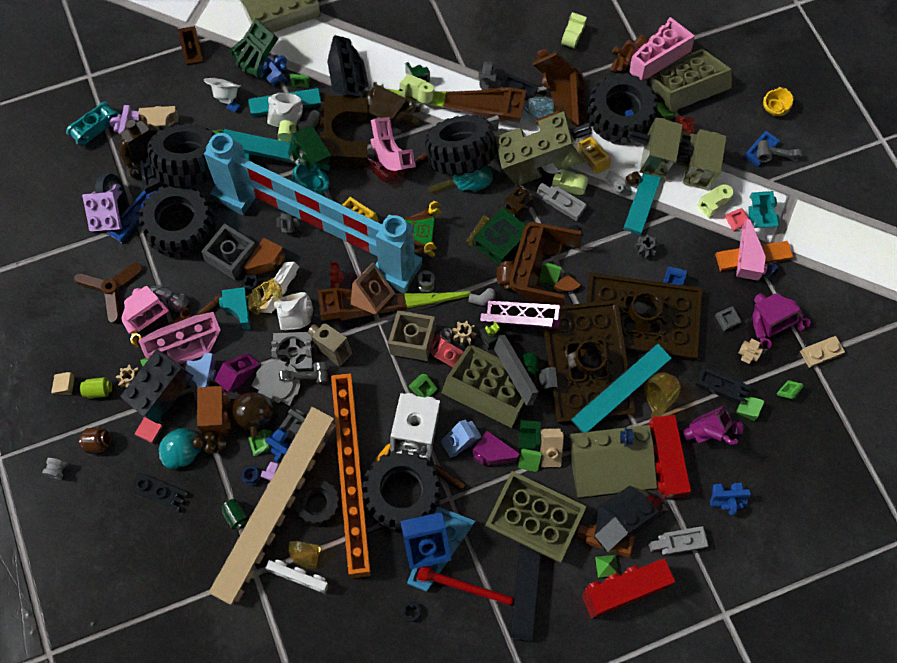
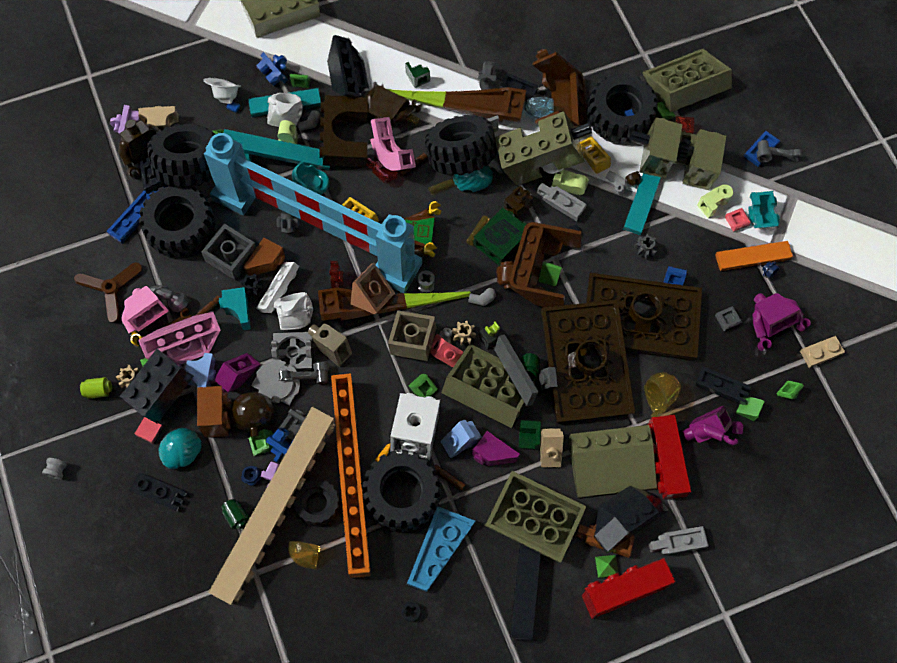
tan slope [51,372,75,395] -> none
teal piece [66,102,119,146] -> none
reddish brown head [79,427,111,454] -> none
lavender plate [82,173,124,231] -> none
reddish brown slope [178,26,203,64] -> none
dark brown piece [192,431,226,454] -> none
dark green plate [231,19,279,78] -> none
clear yellow piece [246,278,283,315] -> none
white plate [266,560,329,594] -> none
dark green brick [288,125,331,172] -> none
yellowish green leg [399,74,434,103] -> none
blue brick [400,512,451,570] -> none
red piece [416,566,514,605] -> none
fence [480,301,561,329] -> none
bright green slope [518,449,542,472] -> none
dark orange tile [554,273,581,292] -> none
yellowish green leg [561,12,587,48] -> none
teal tile [571,344,671,433] -> none
reddish brown animal [610,35,649,72] -> none
dark blue plate [620,427,633,447] -> none
bright pink wedge [629,17,695,81] -> none
blue hips [710,483,751,515] -> none
bright pink slope [736,219,767,281] -> none
tan gear [738,339,763,364] -> none
yellow hair [763,87,793,116] -> none

